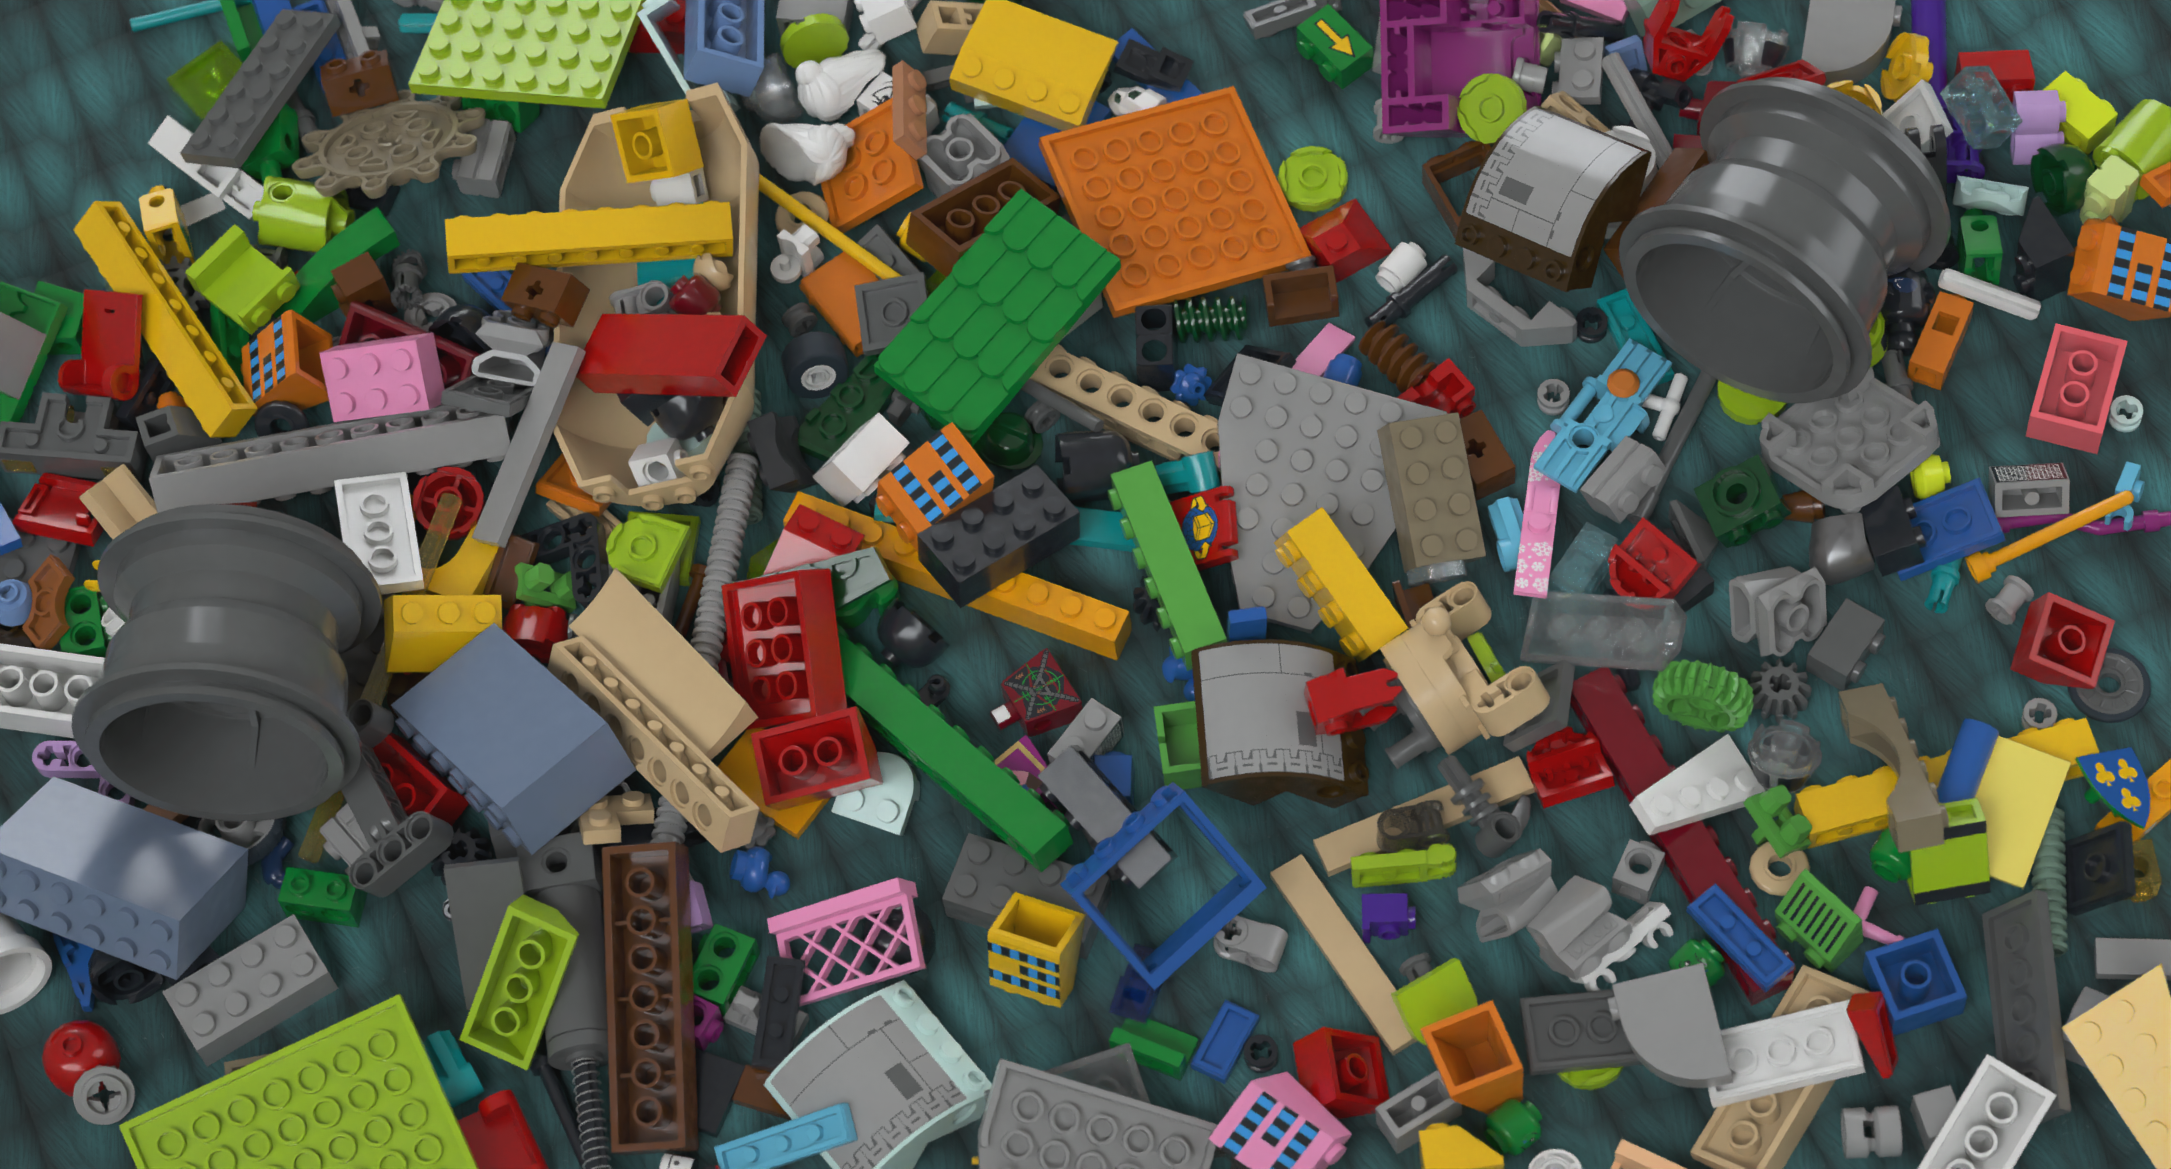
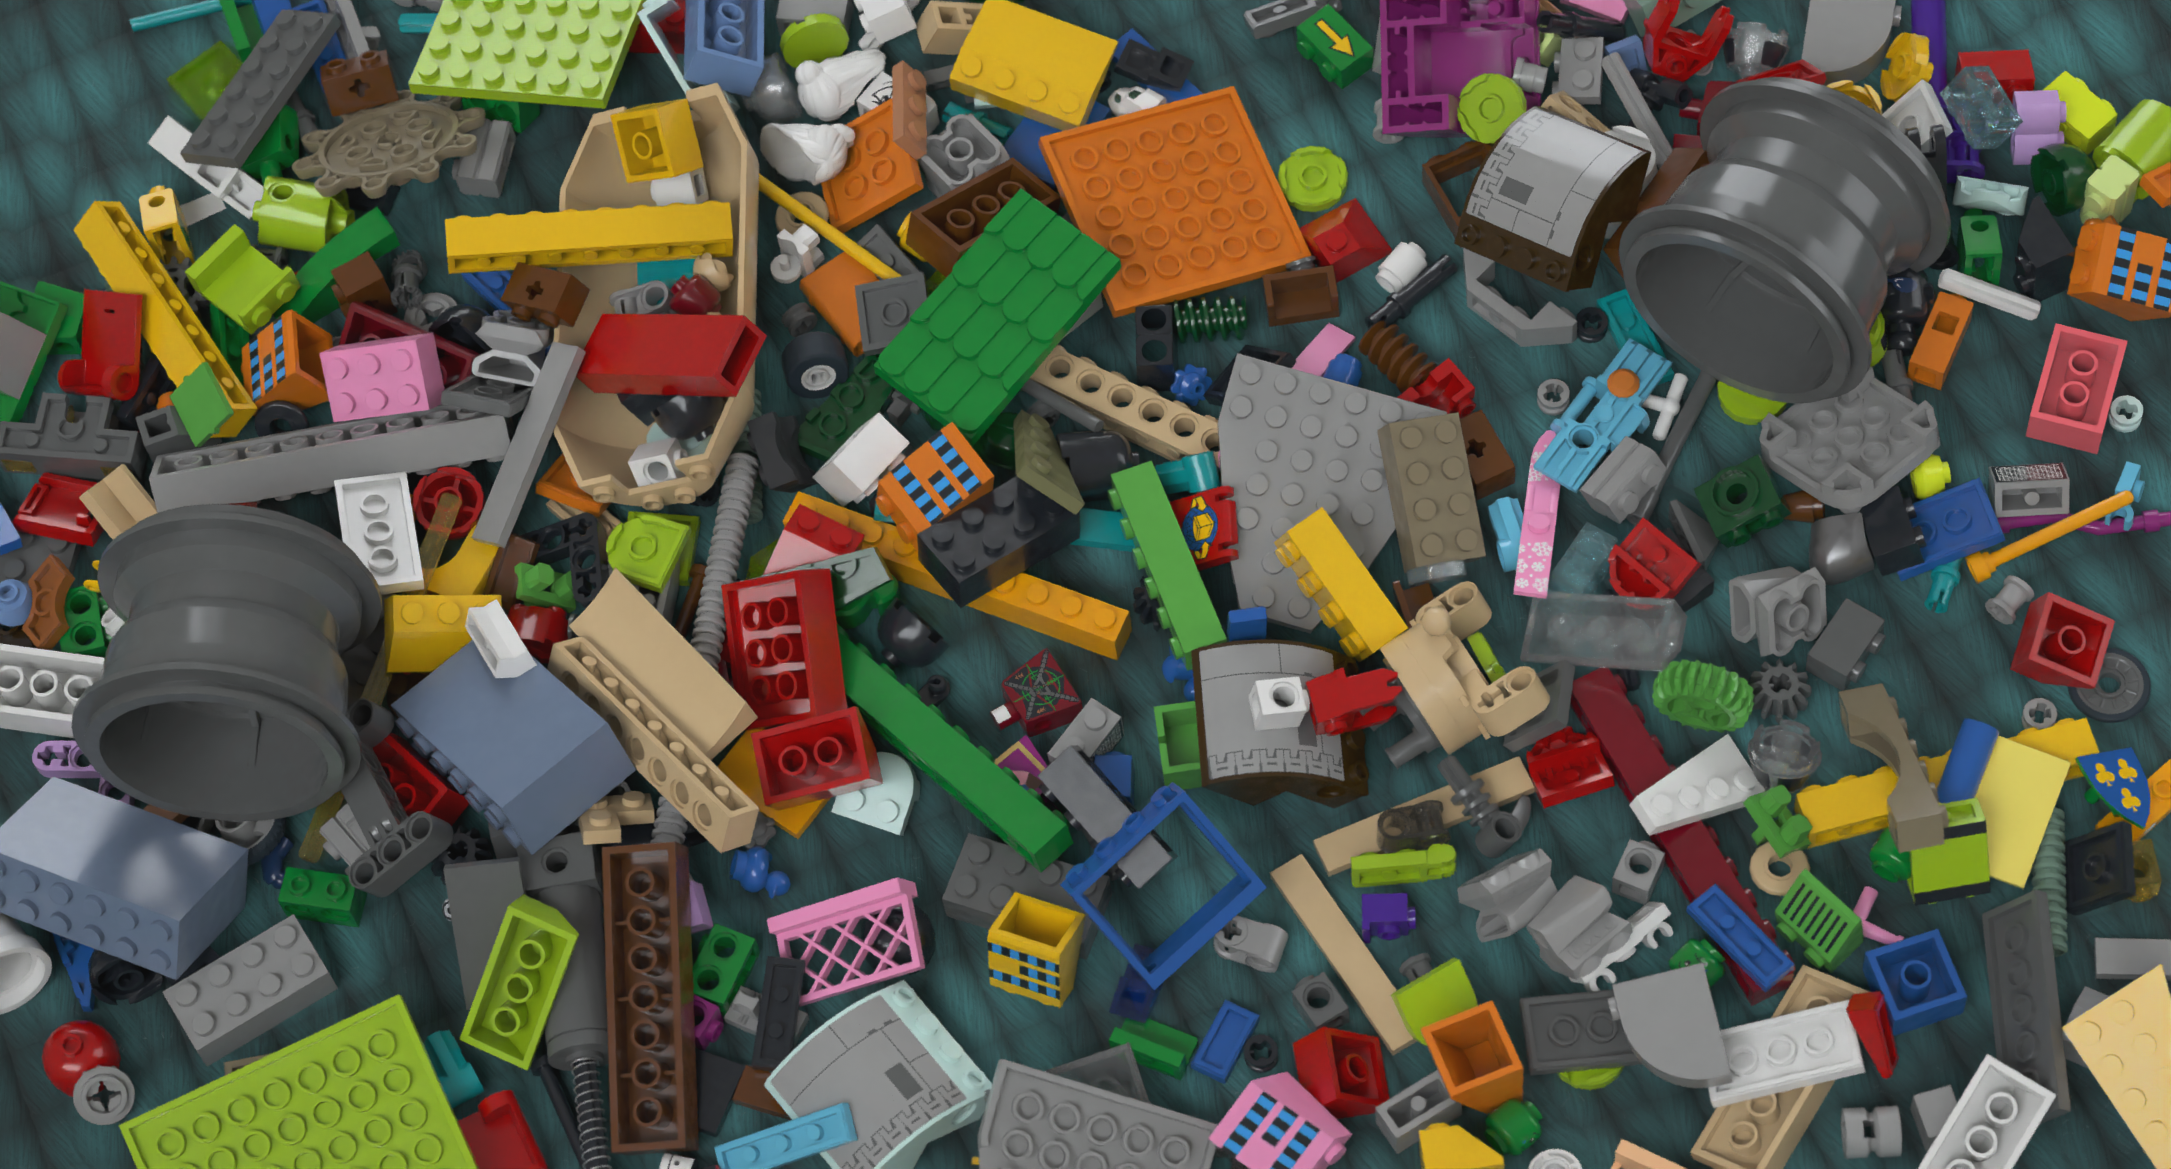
none -> bright green piece [169,362,234,447]
none -> white piece [465,599,537,678]
none -> olive wing [1013,410,1084,515]
none -> white brick [1248,676,1310,731]
none -> dark grey brick [1292,972,1350,1032]

